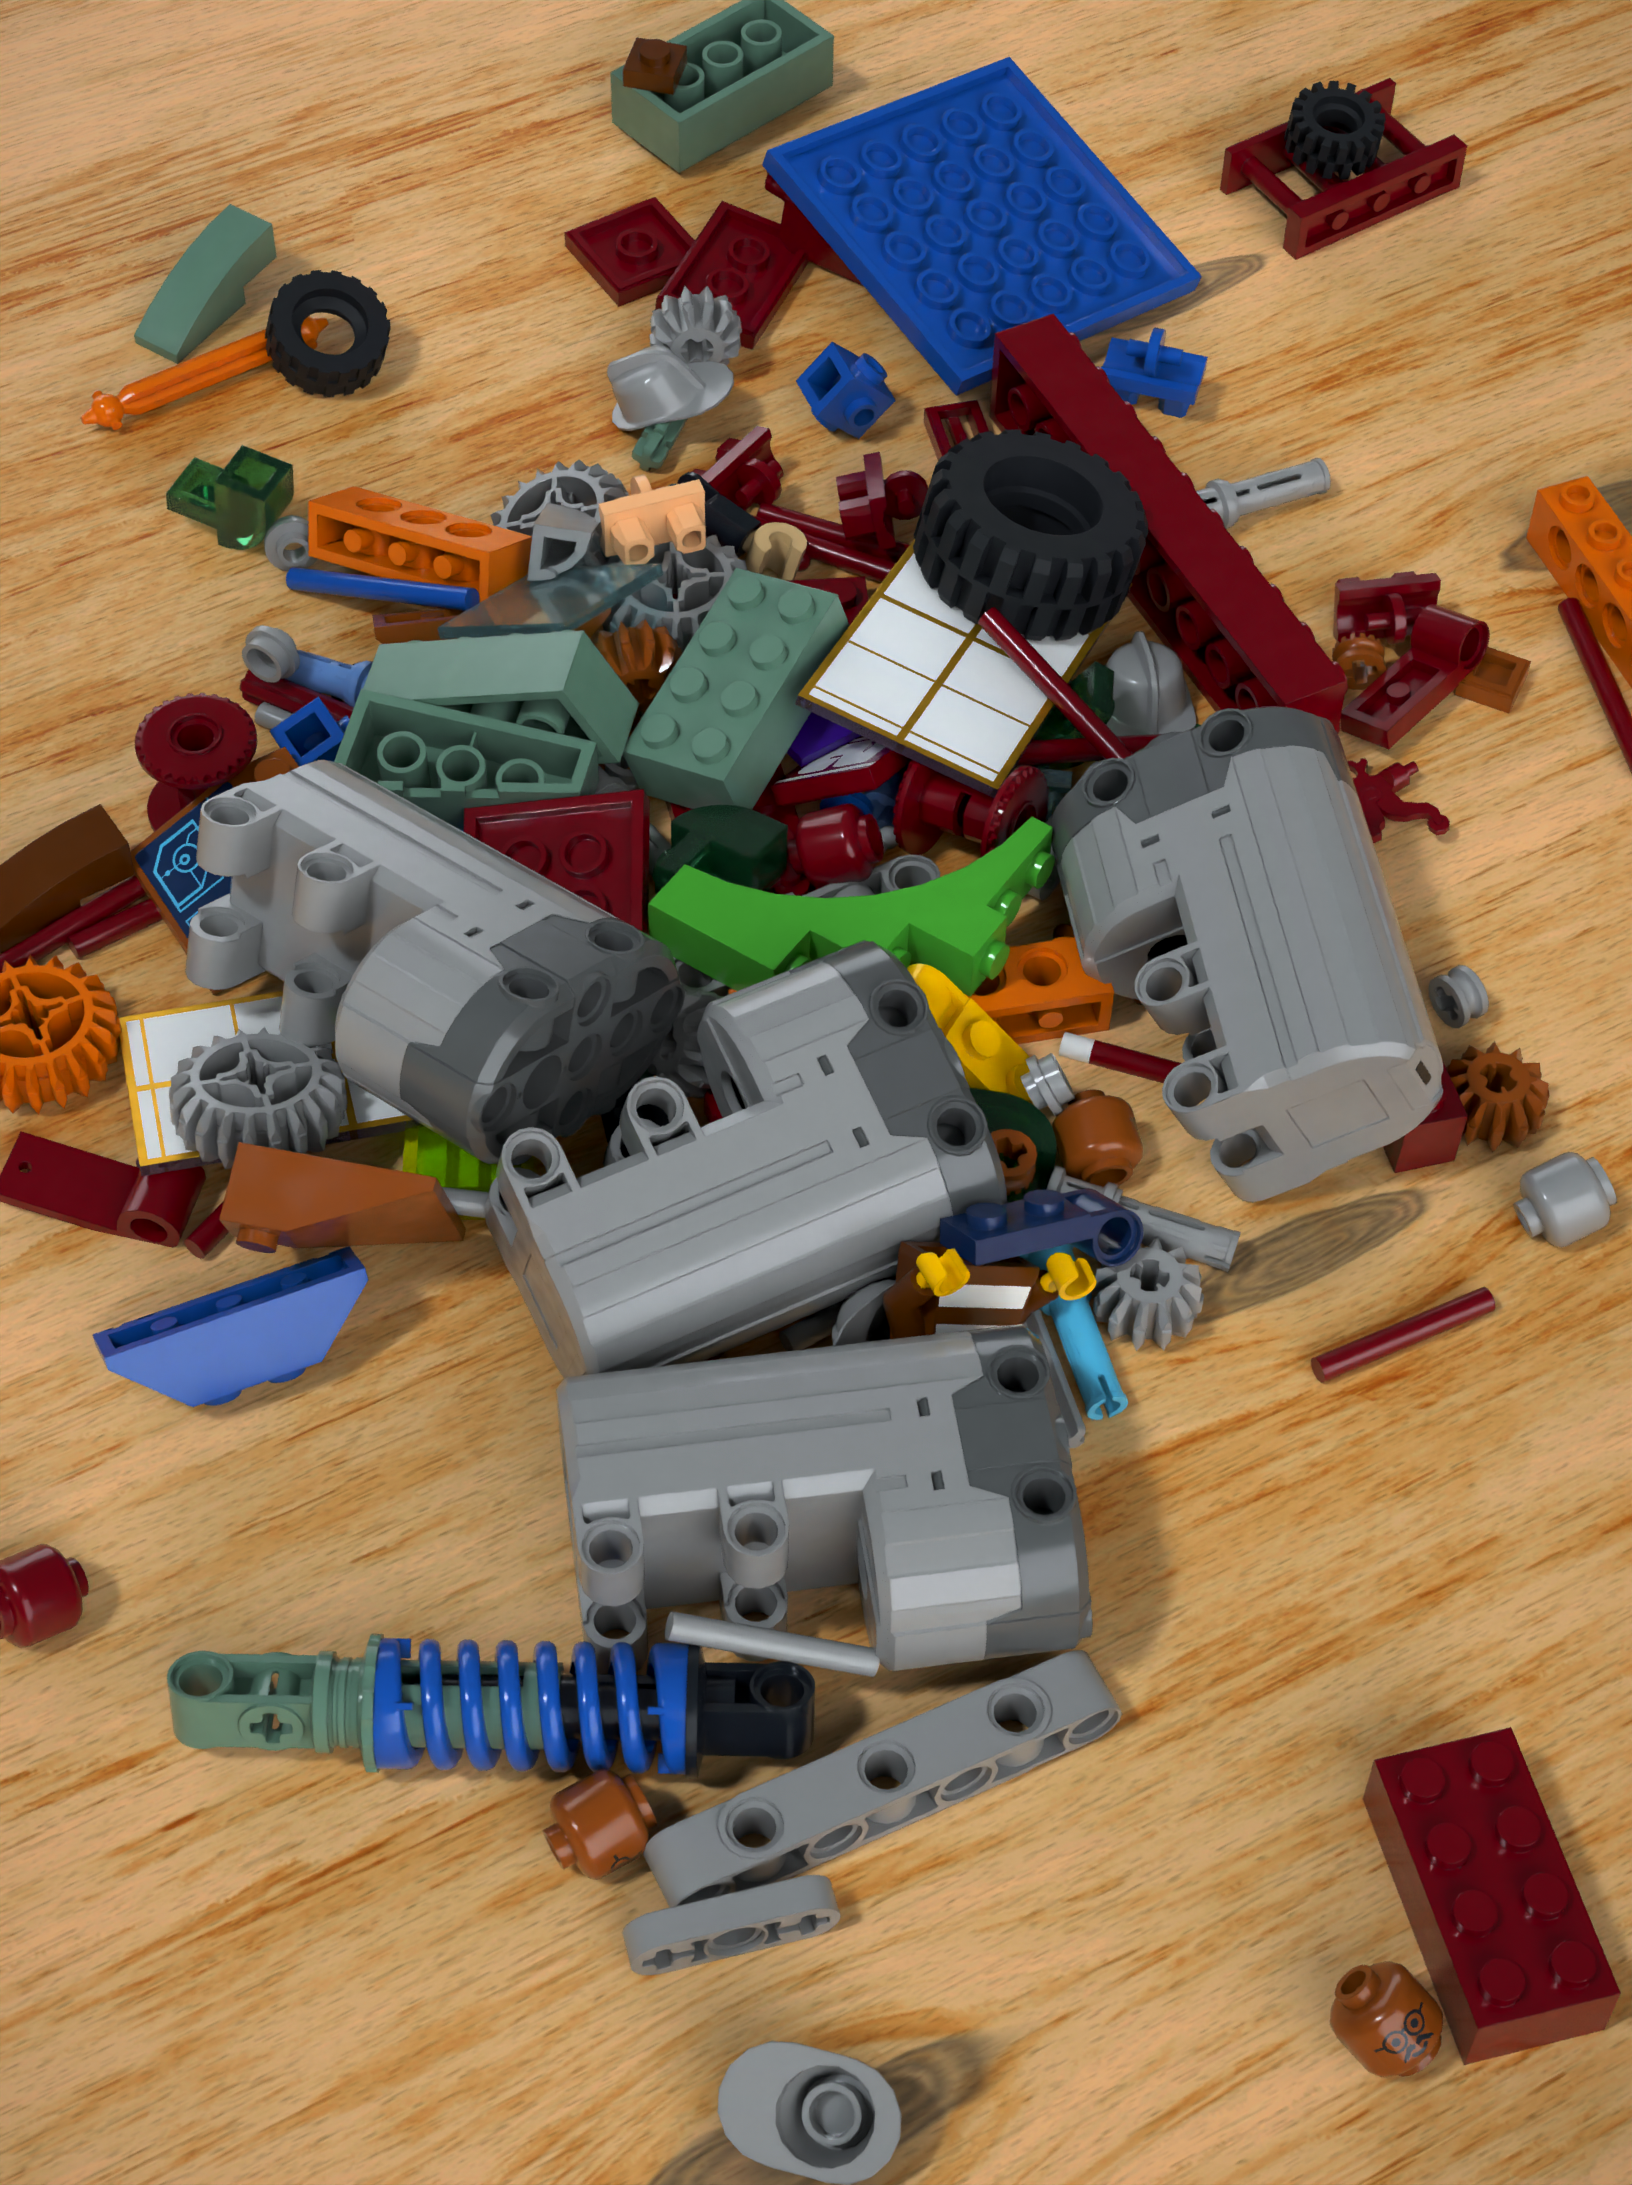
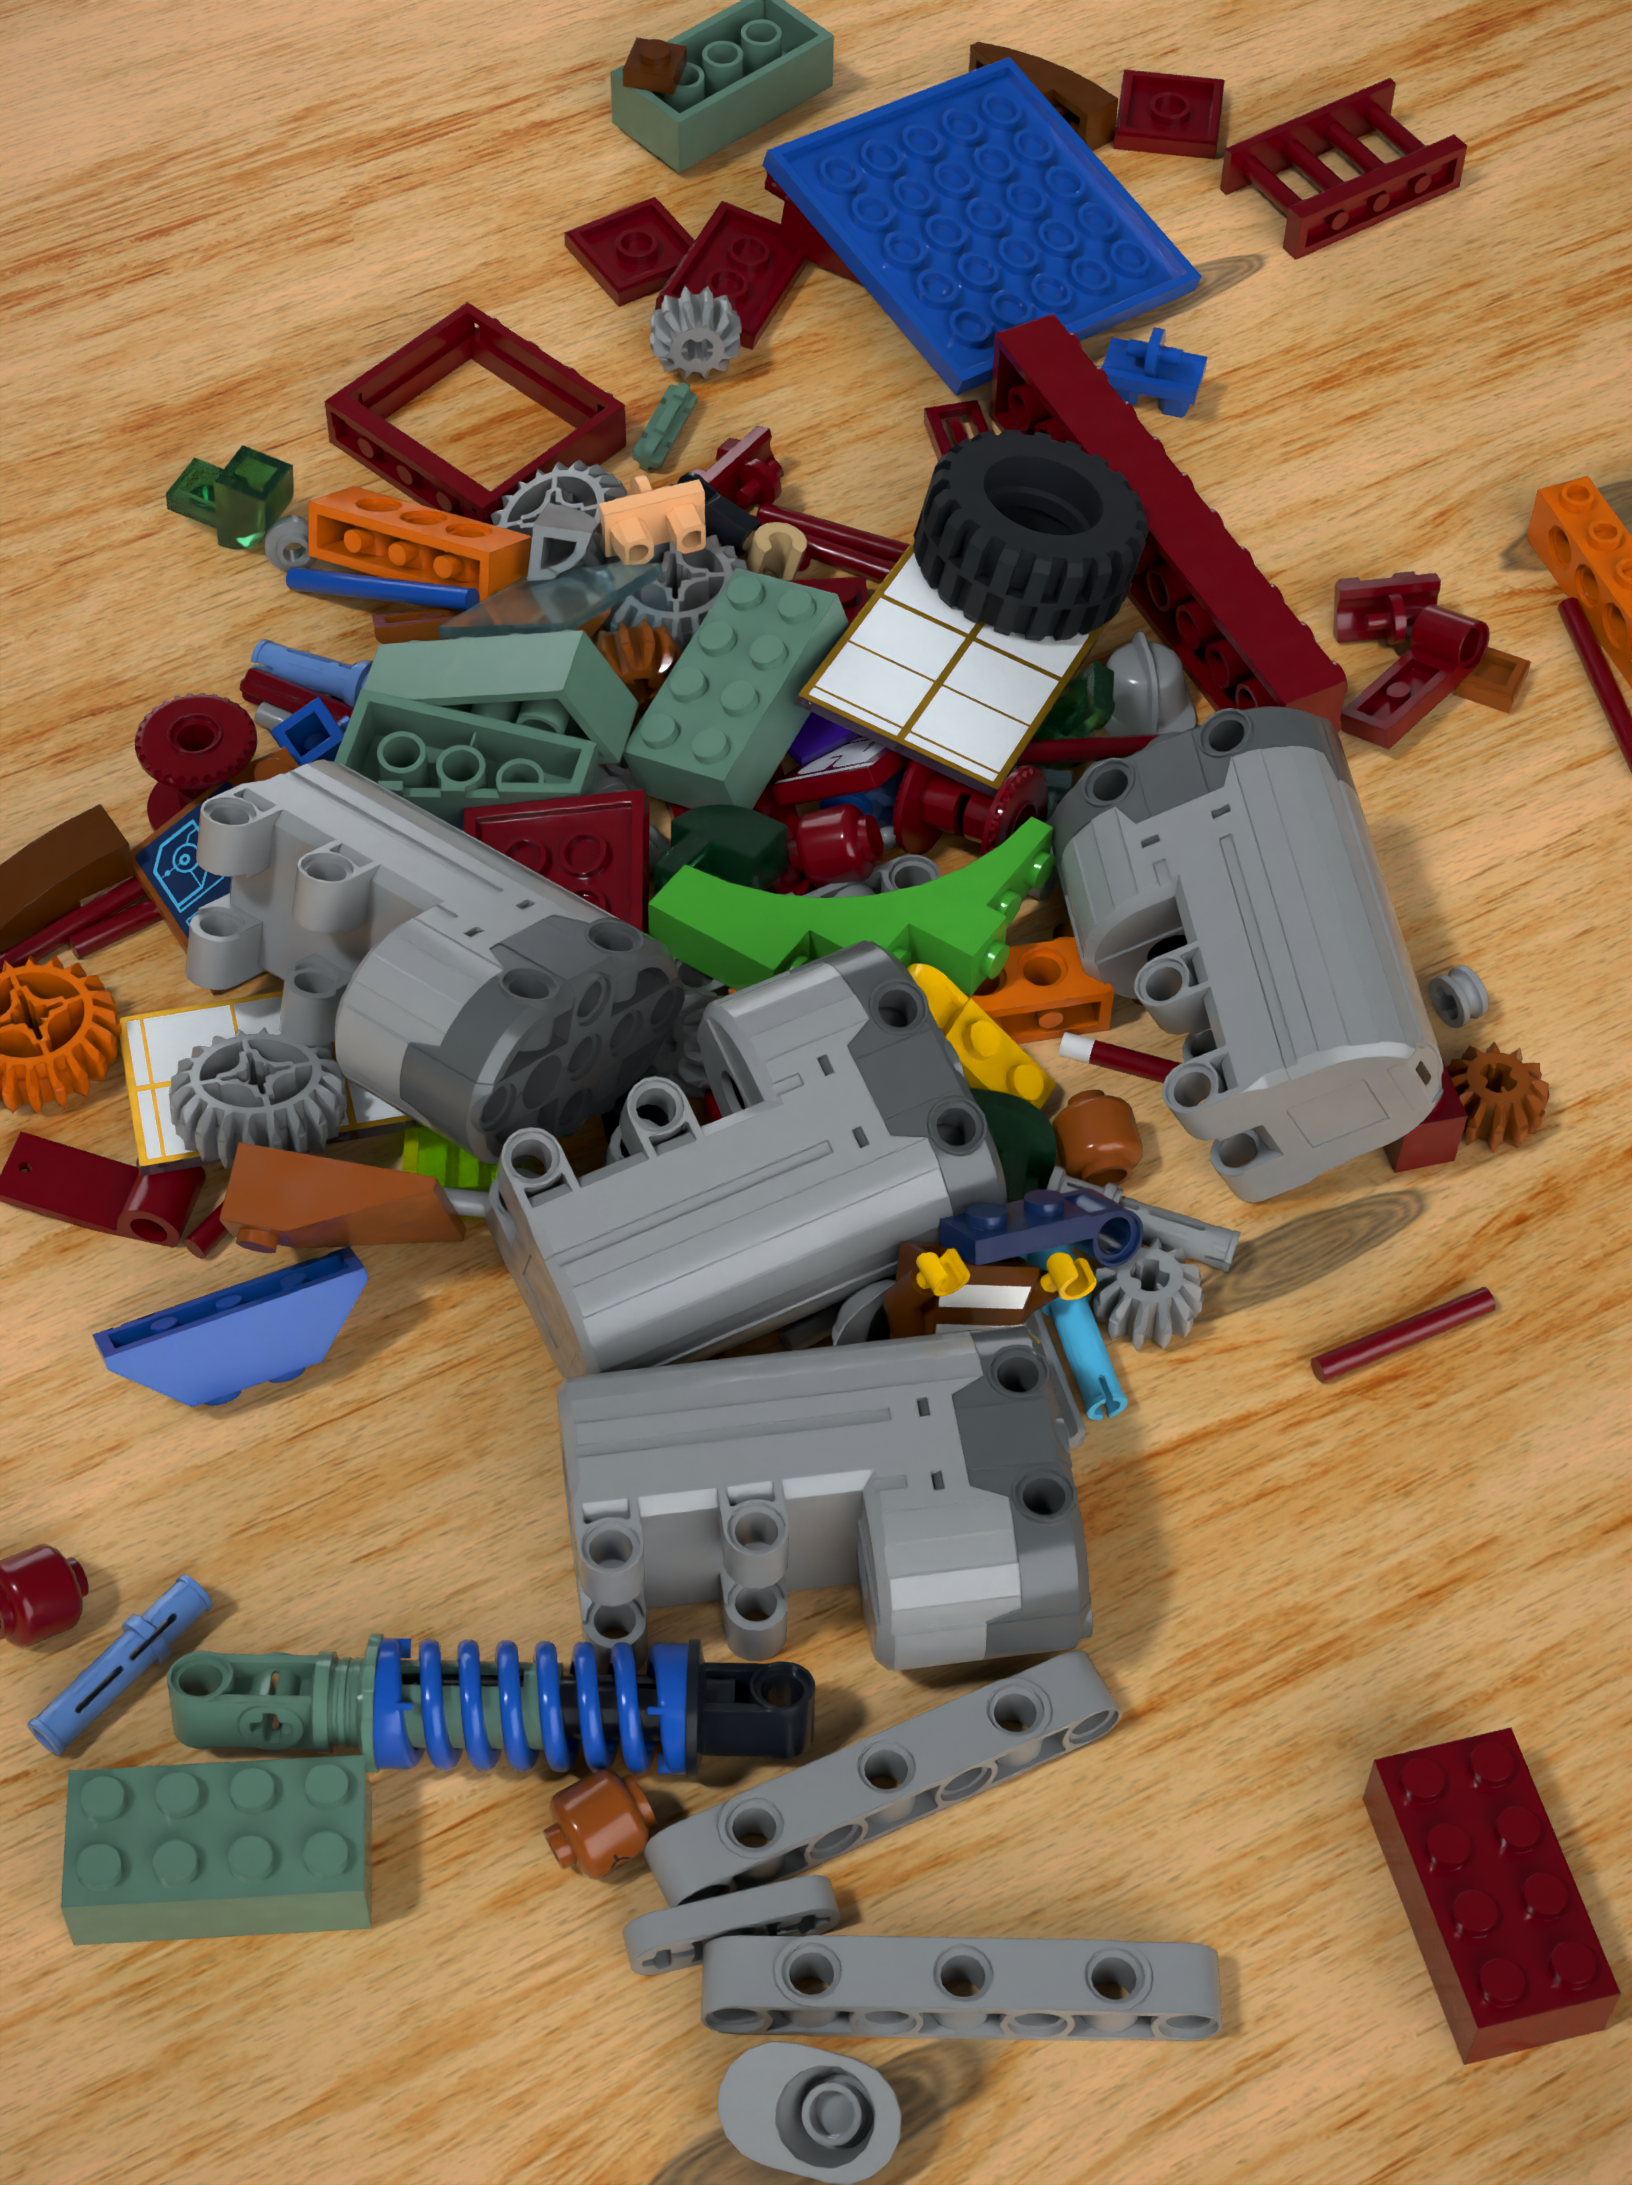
orange wheel [80,316,329,430] -> none
sand green slope [134,204,276,364] -> none
light grey plate [242,625,300,683] -> none
black tyre [265,270,391,397] -> none
light grey piece [607,345,734,431] -> none
light grey bar [665,1611,880,1677] -> none
blue brick [796,341,896,439] -> none
dark red hips [836,451,929,550] -> none
dark red bar [978,607,1133,759] -> none
dark orange bush [990,1129,1037,1196] -> none
light grey plate [1020,1053,1076,1116] -> none
light grey pin [1196,458,1331,529] -> none
black tyre [1284,81,1386,180] -> none
dark orange head [1330,1961,1443,2077] -> none
dark orange bush [1332,633,1386,690] -> none
dark red piece [1348,758,1449,844] -> none
light grey head [1513,1152,1617,1247] -> none
none -> medium blue pin [27,1574,214,1756]
none -> sand green brick [61,1755,372,1945]
none -> dark red window [325,302,626,525]
none -> light grey beam [701,1935,1223,2041]
none -> reddish brown slope [969,42,1118,151]
none -> dark red tile [1113,70,1225,160]

